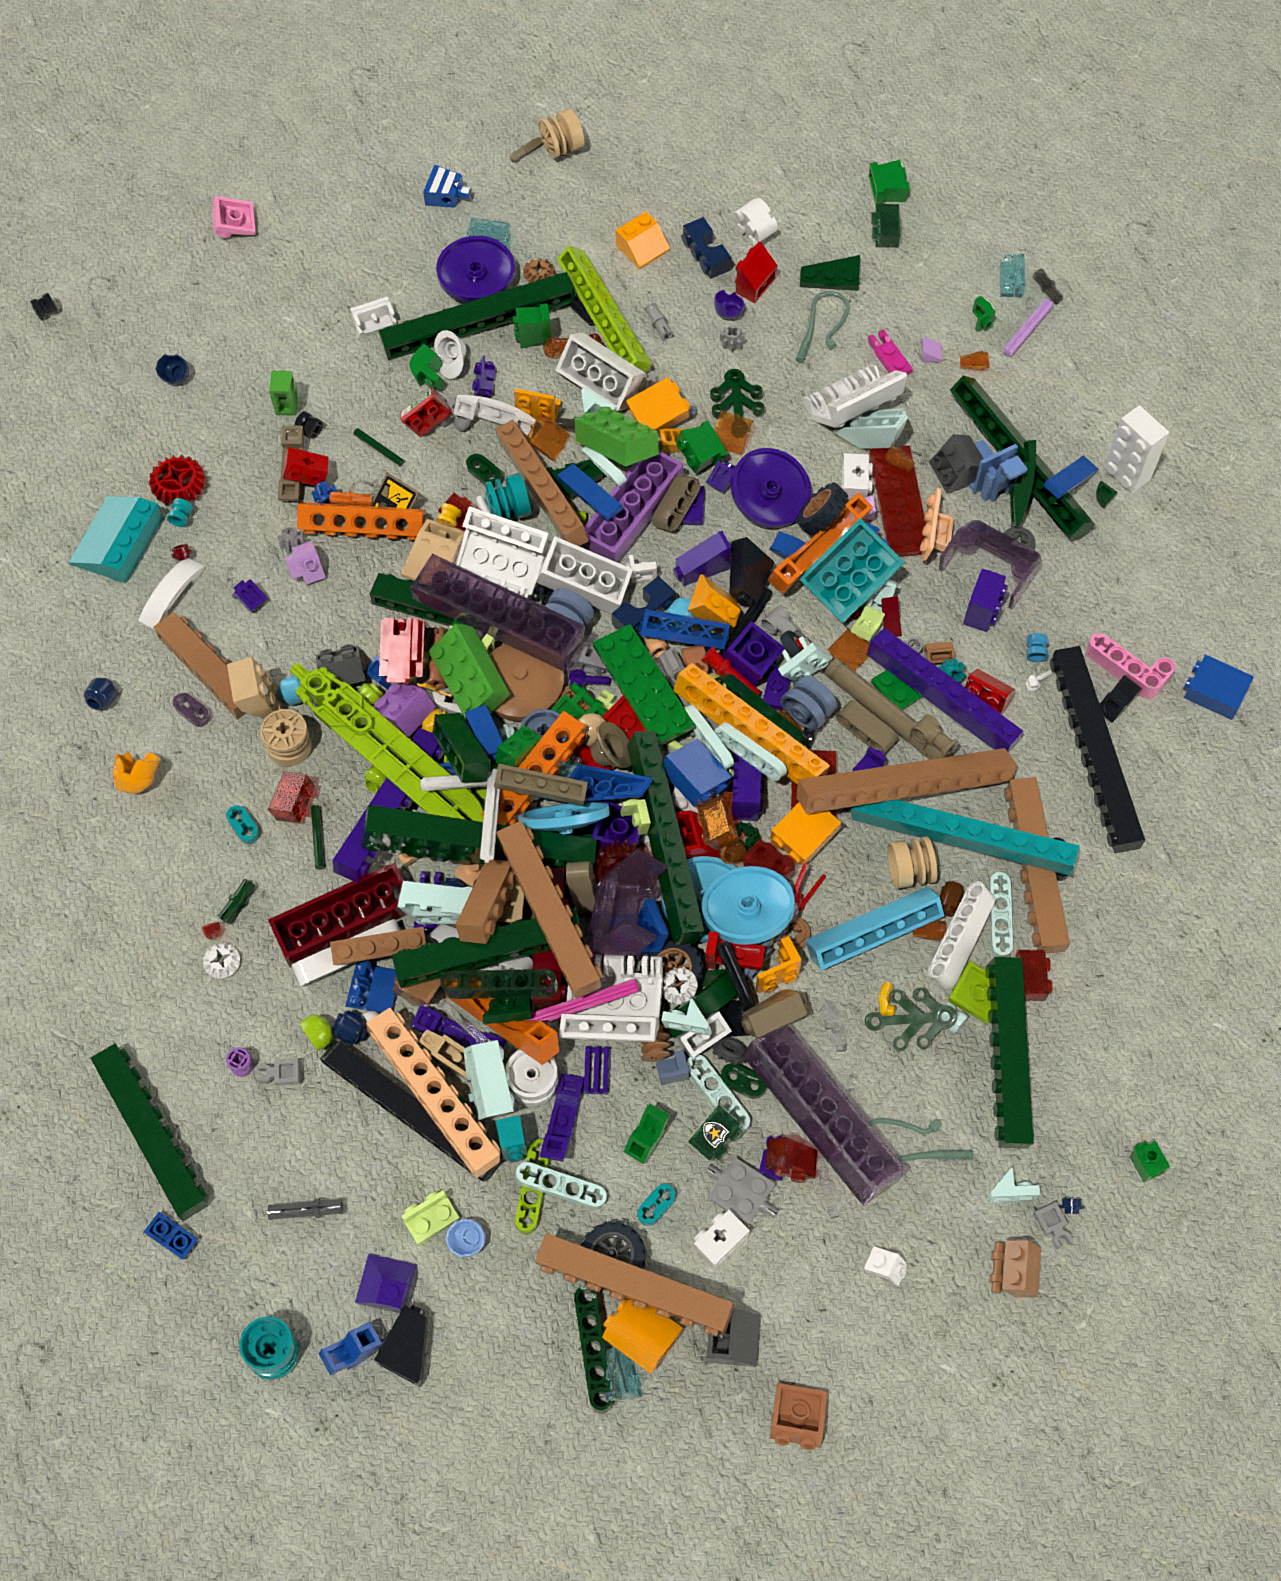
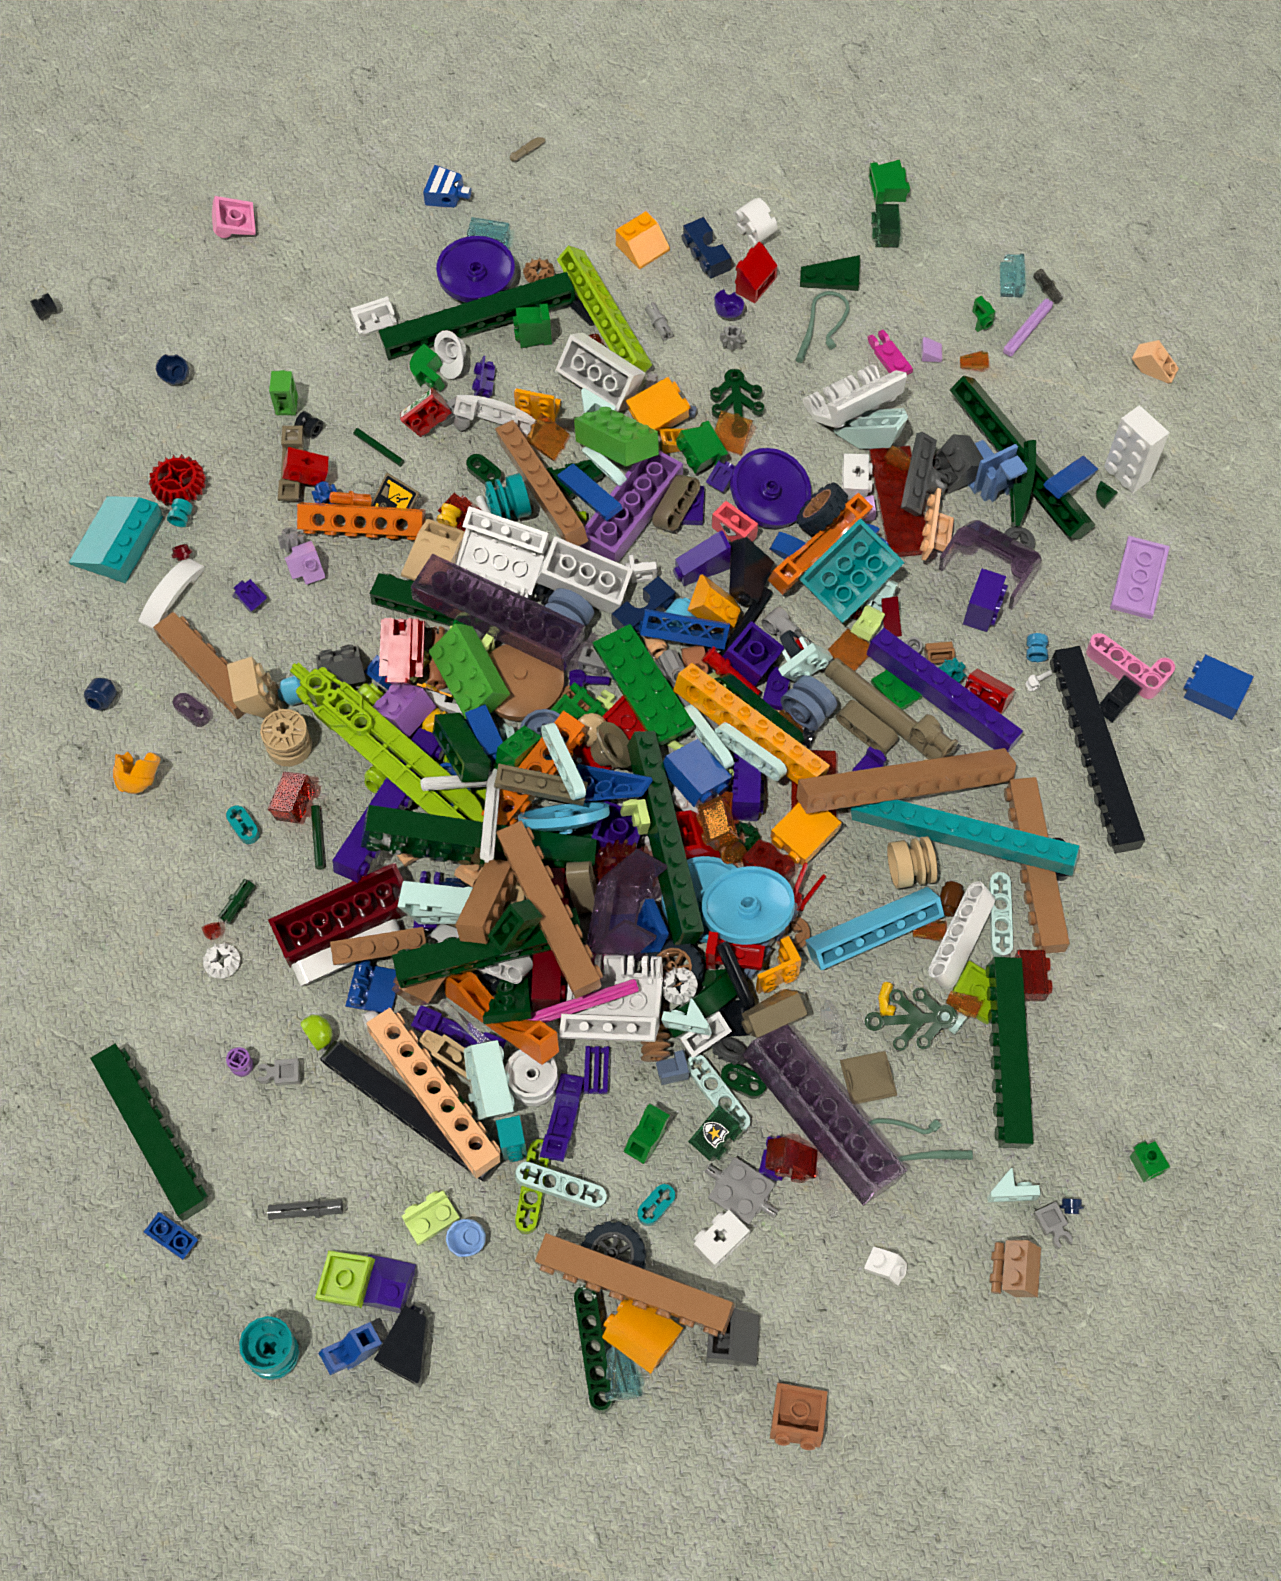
dark blue head [332,1010,367,1045] -> none
clear green beam [440,969,559,999] -> none
tan wheel [538,108,585,158] -> none
clear orange cone [543,337,569,358] -> none
none -> lime plate [315,1250,375,1308]
none -> dark green brick [488,899,543,953]
none -> light aqua beam [541,723,586,800]
none -> coral brick [712,501,758,542]
none -> dark tan piece [840,1051,897,1105]
none -> dark grey plate [901,432,948,516]
none -> clear orange cone [945,991,982,1018]
none -> lavender tile [1110,536,1170,620]
none -> light nougat slope [1132,340,1179,383]

